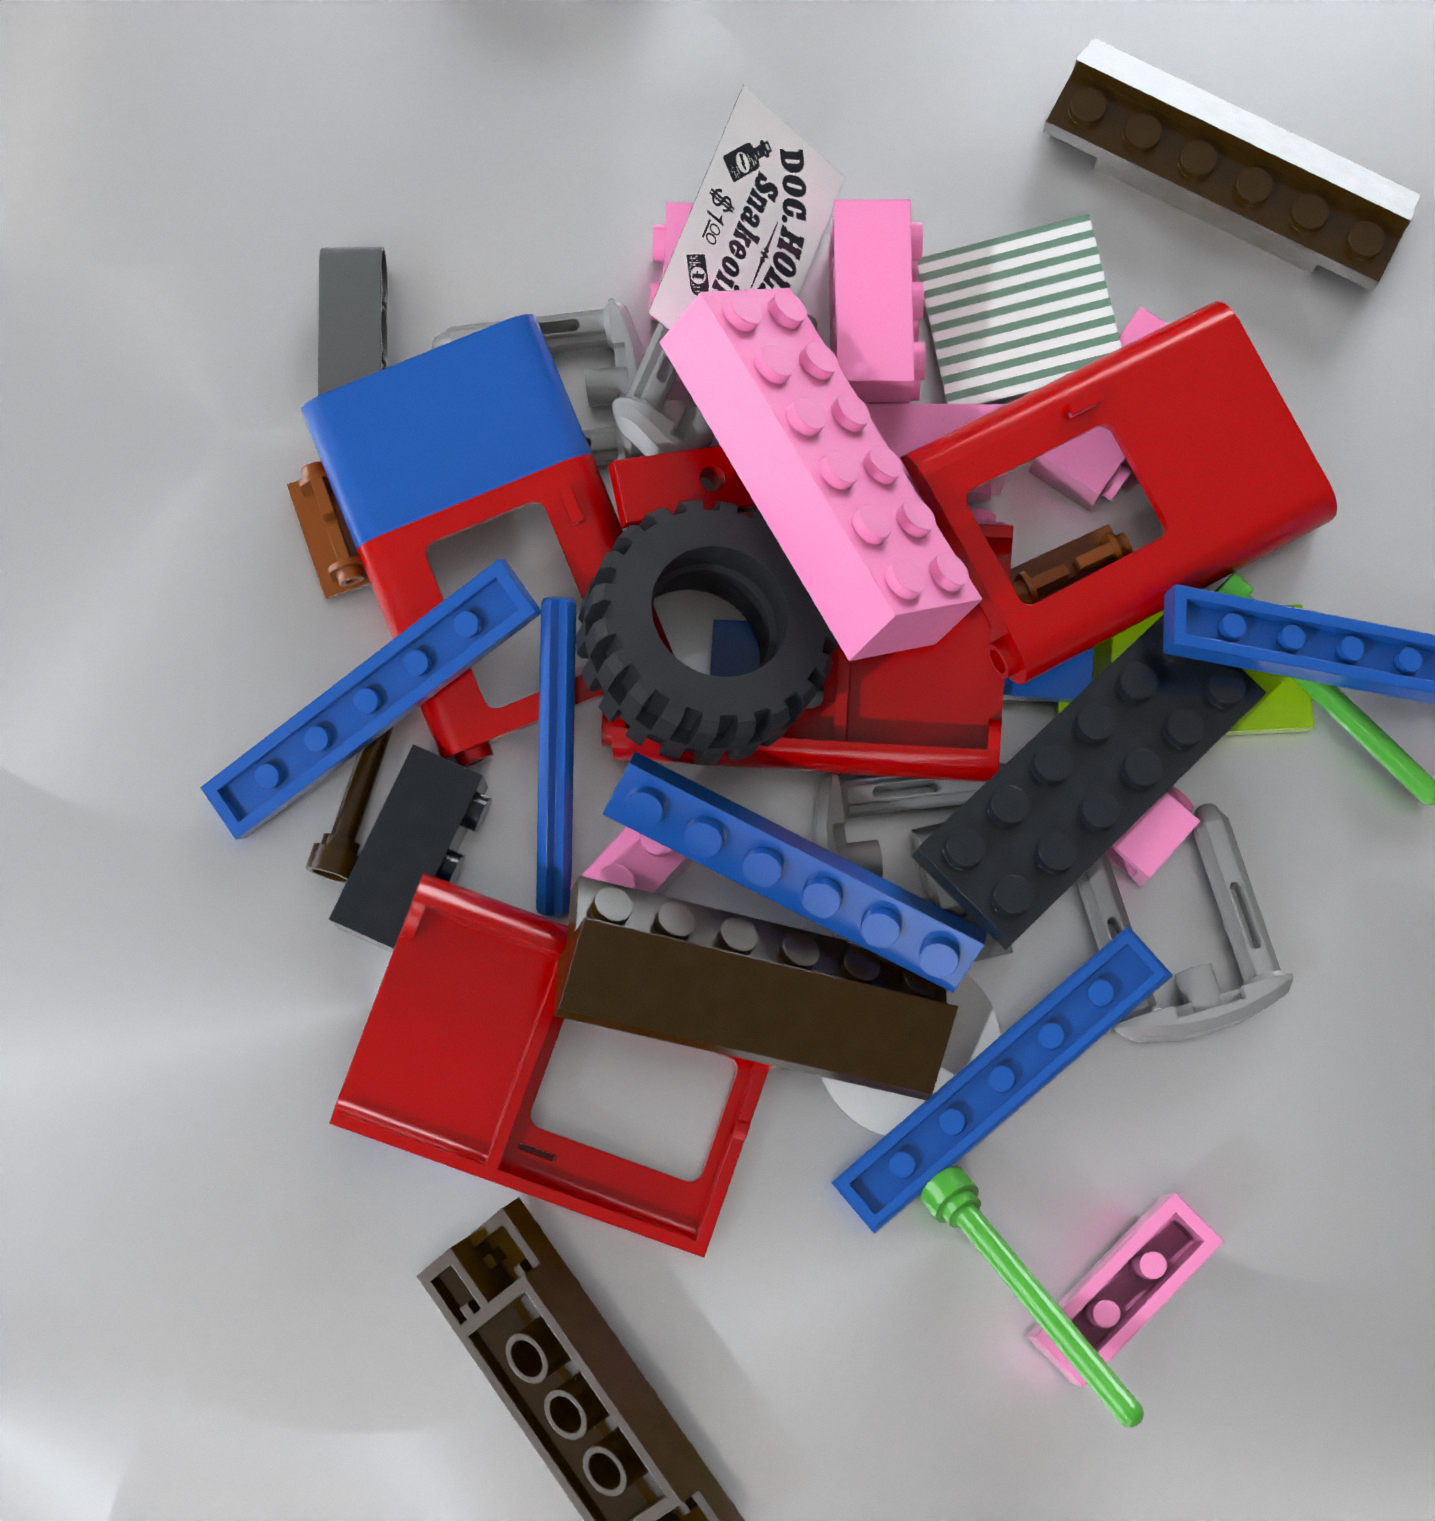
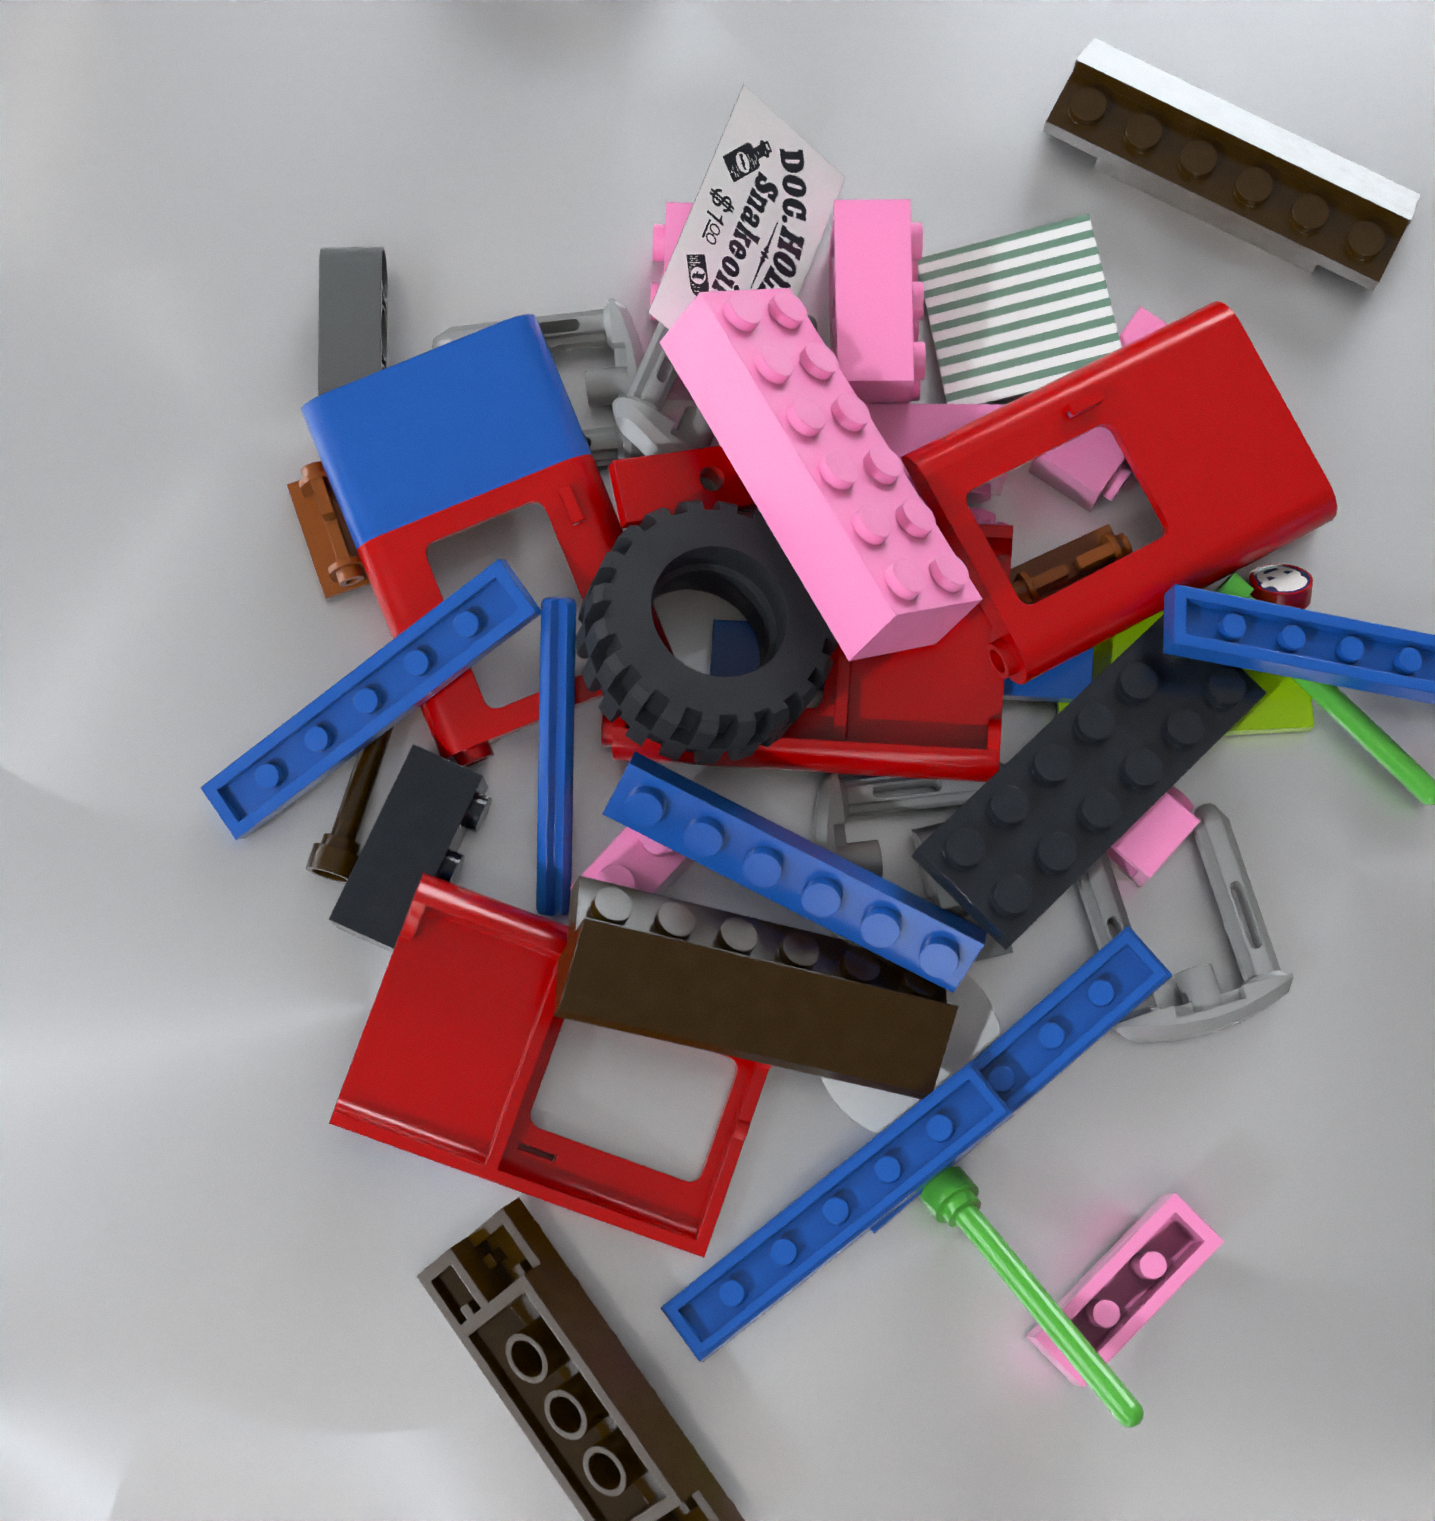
none -> blue tile [661,1061,1014,1362]
none -> tile [1248,563,1313,609]

